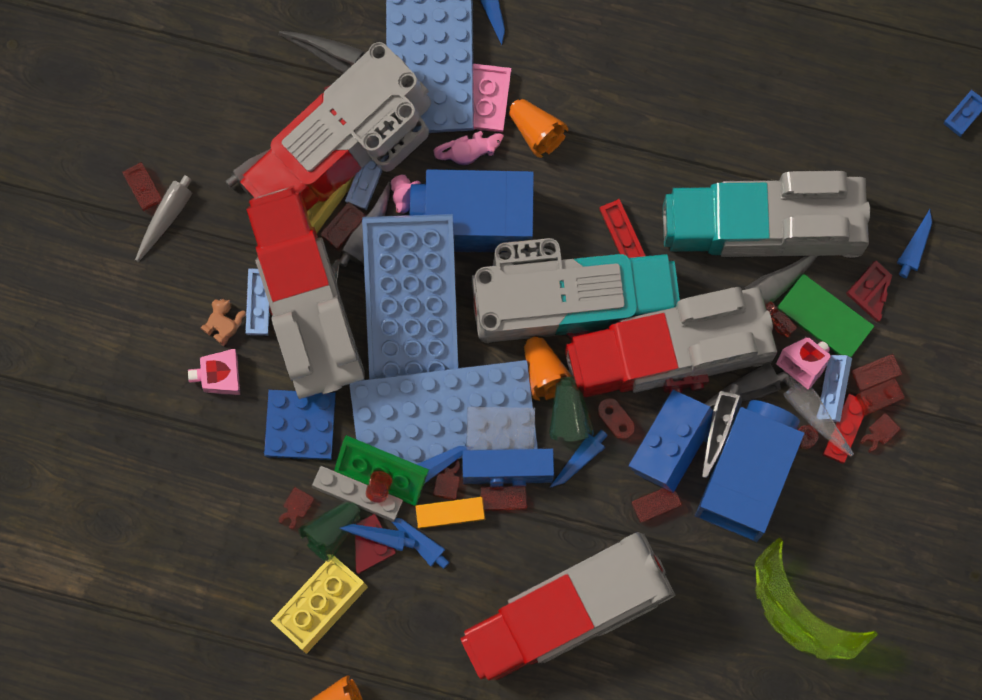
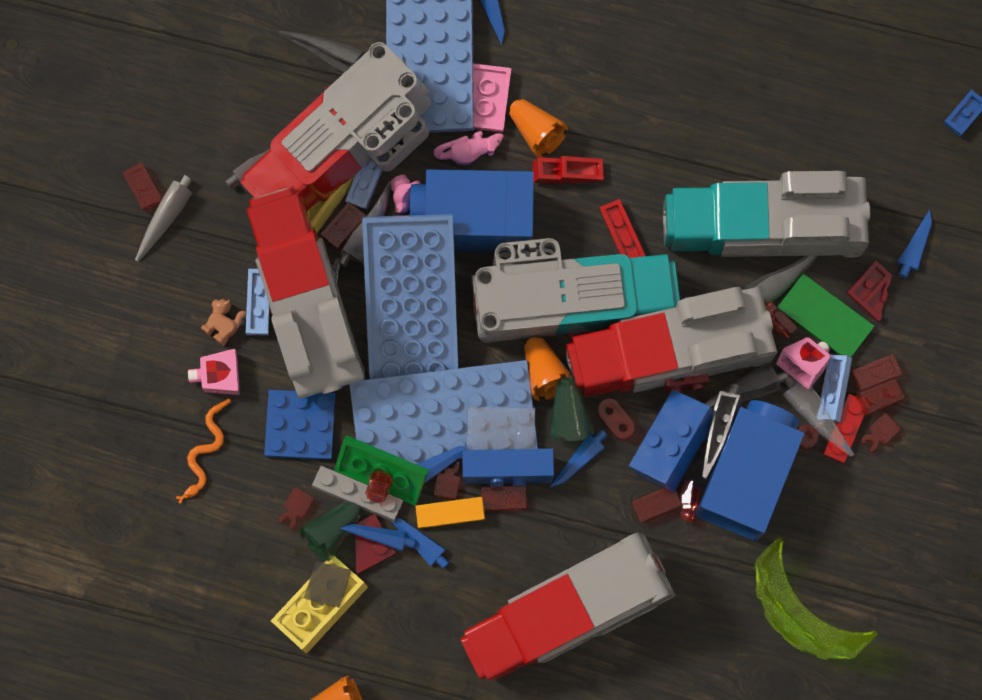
none -> orange animal [176,399,231,503]
none -> clear smoke piece [304,561,351,608]
none -> red slope [533,156,604,184]
none -> clear red plate [680,480,700,522]

